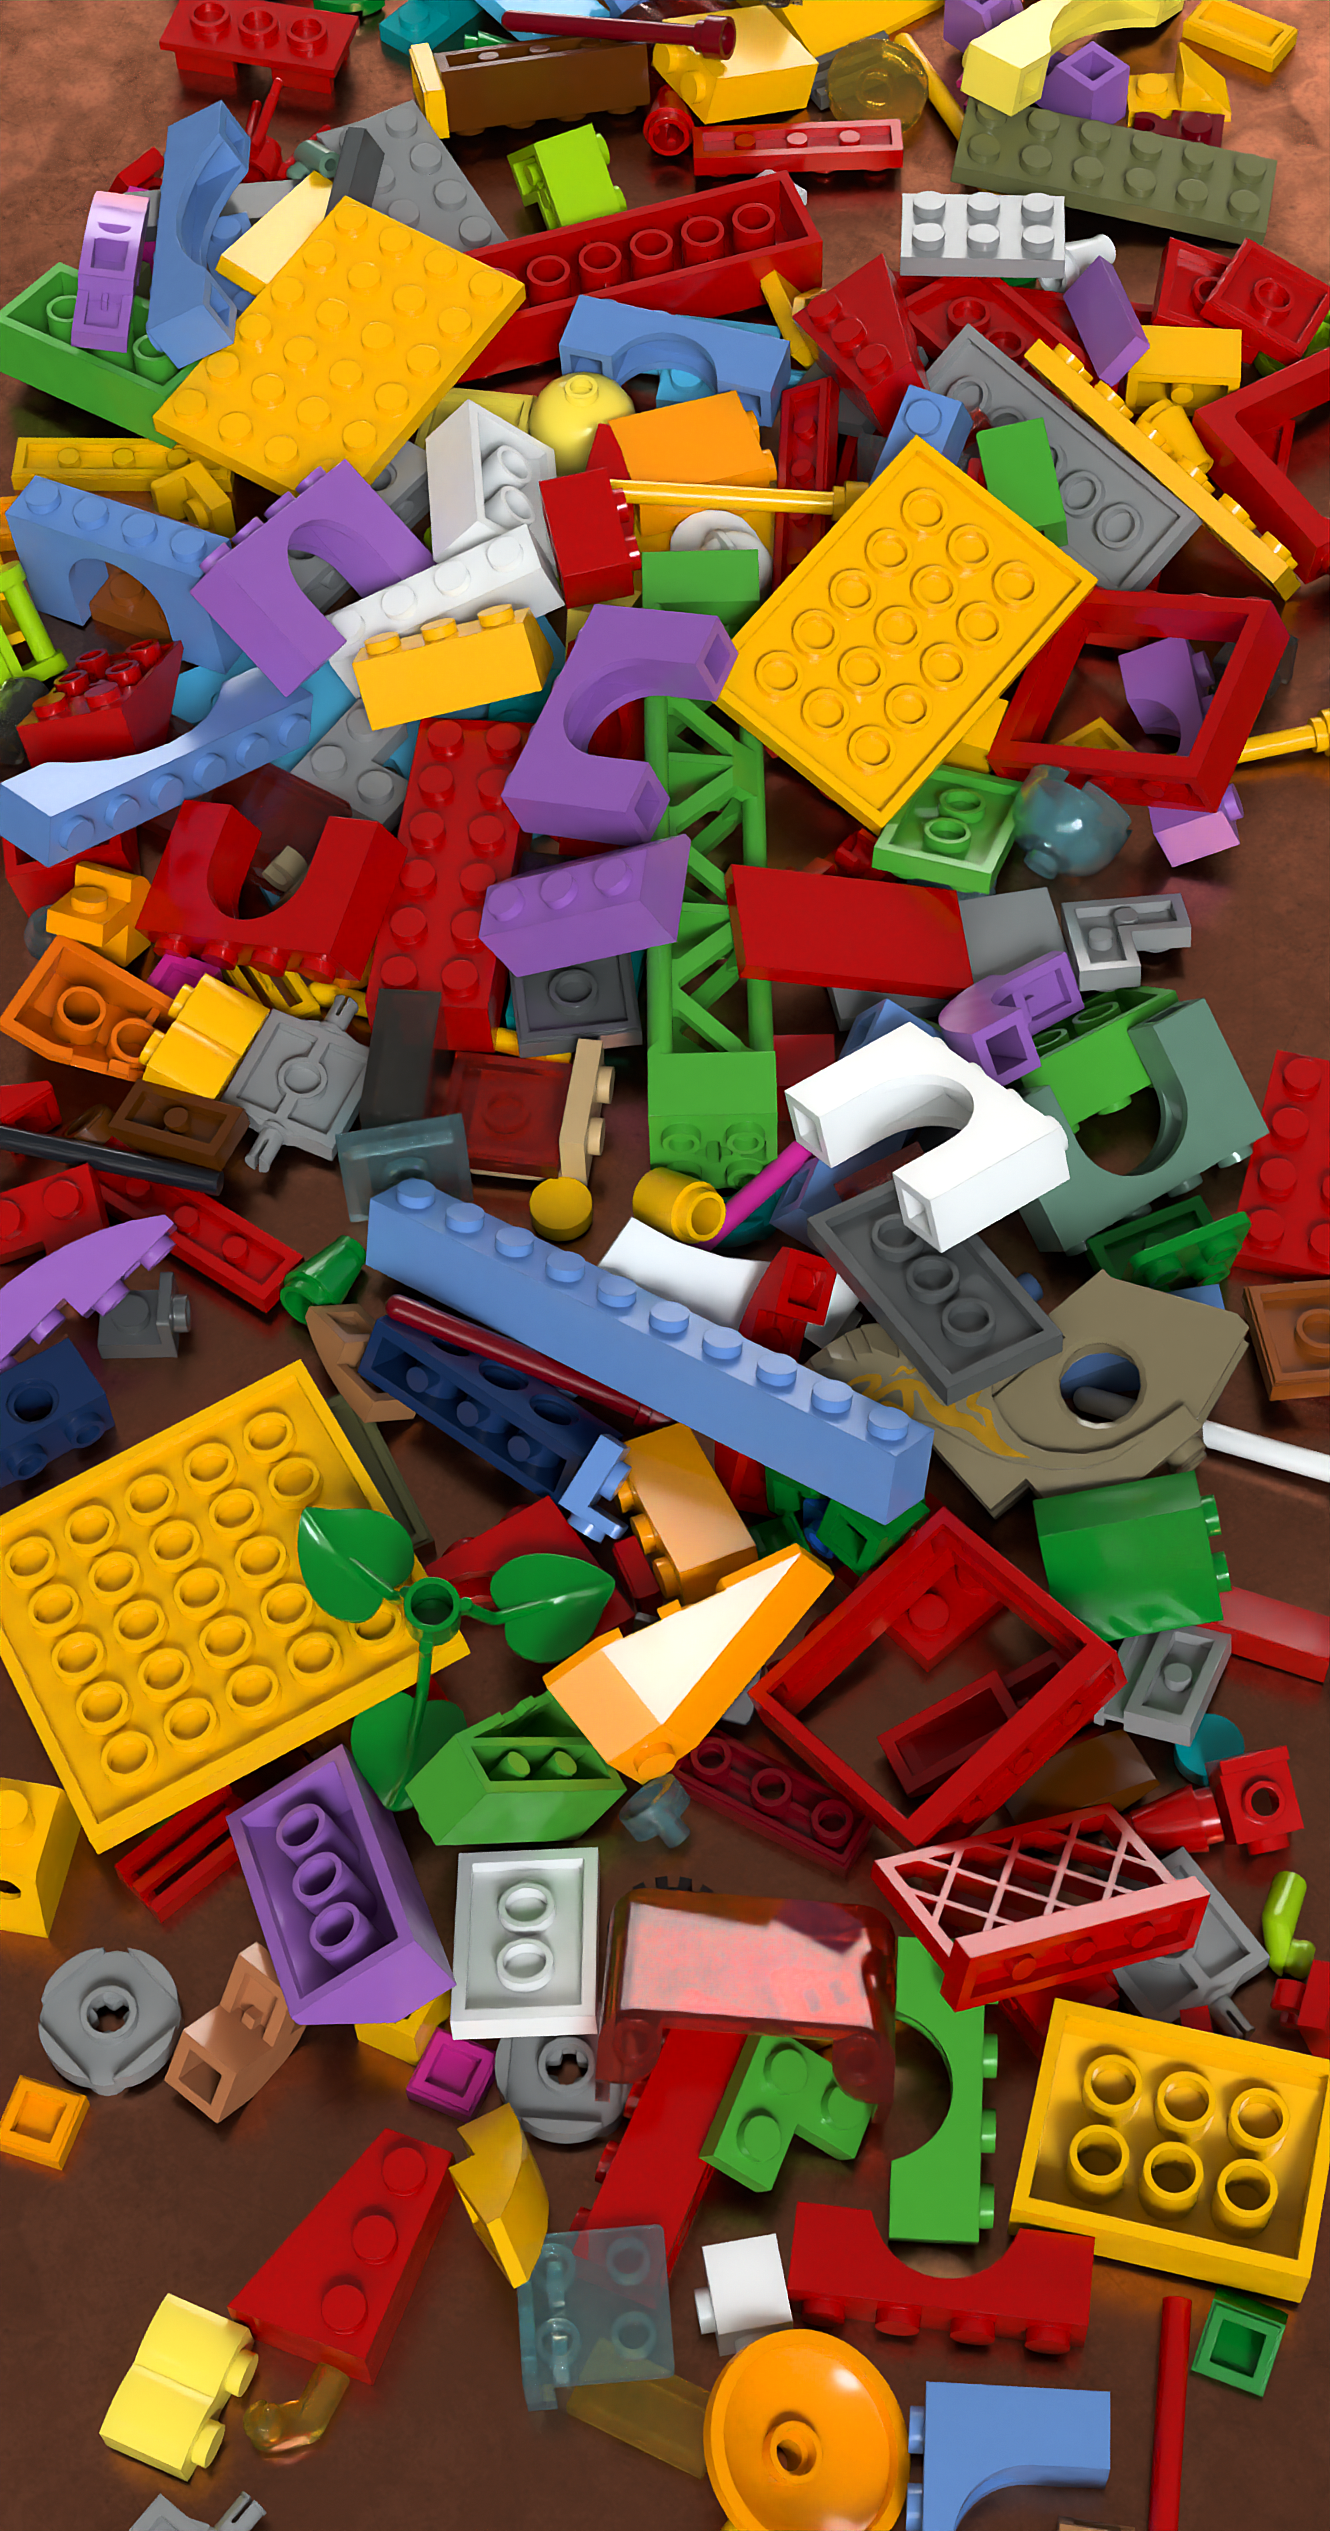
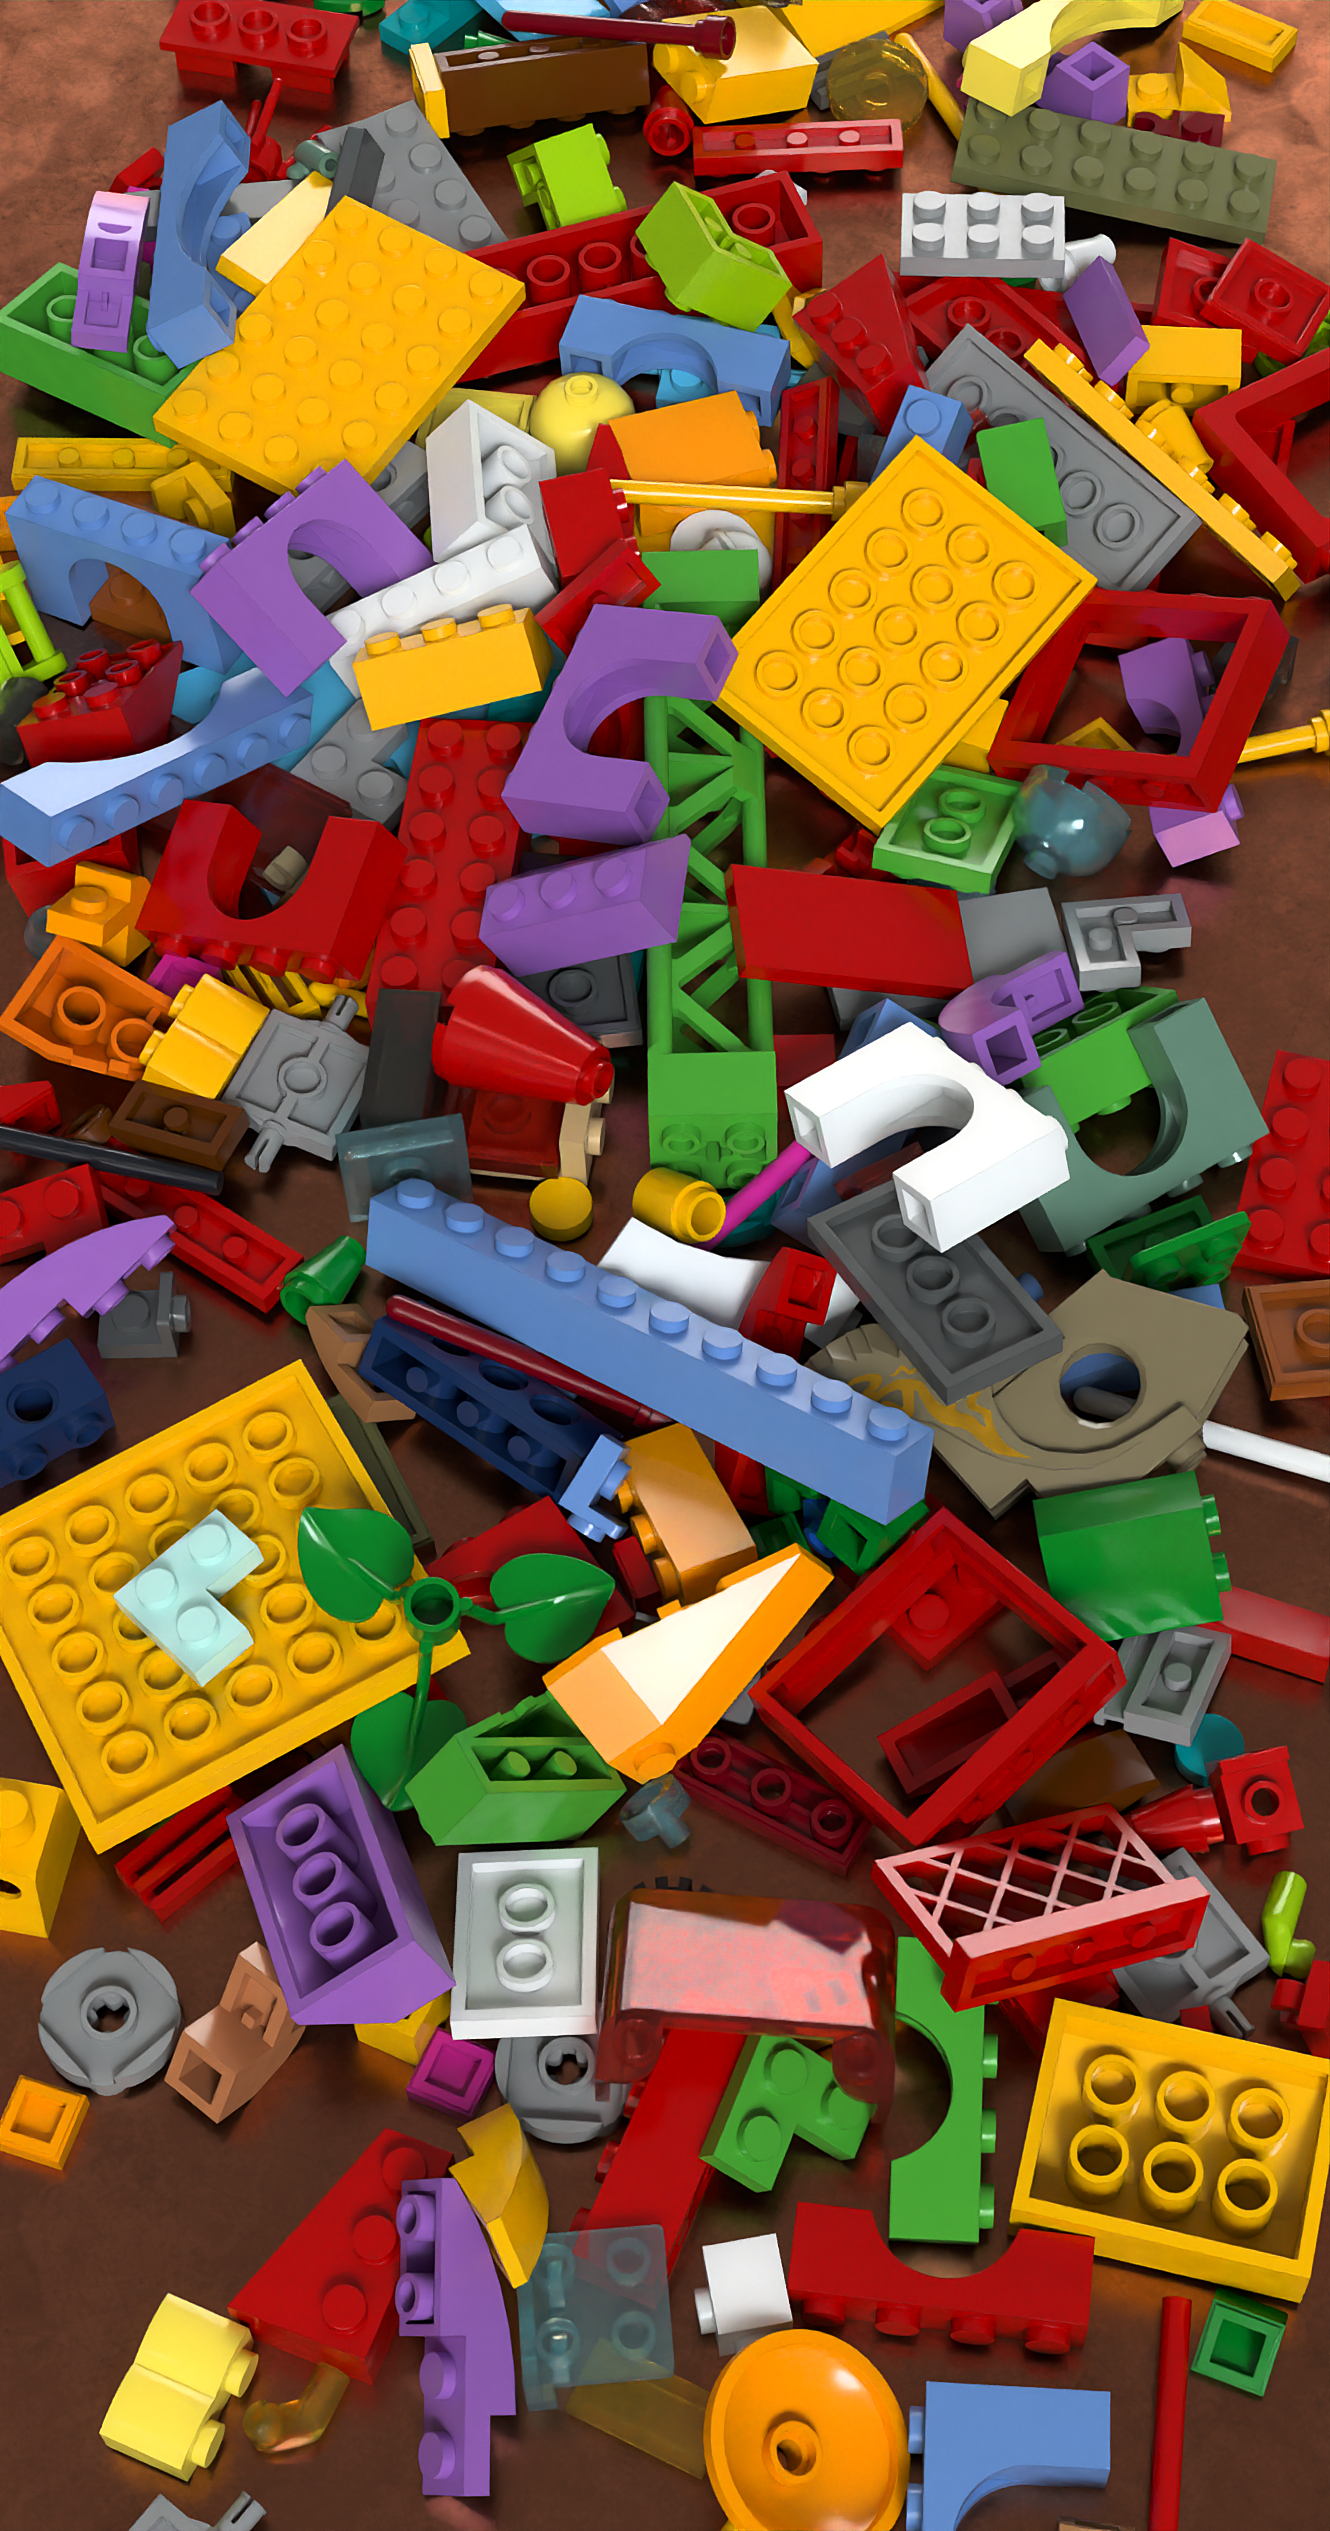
none -> light aqua plate [113,1509,265,1687]
none -> medium lavender slope [395,2178,516,2496]
none -> red cone [431,965,614,1106]
none -> red plate [533,538,661,658]
none -> lime brick [635,181,792,333]

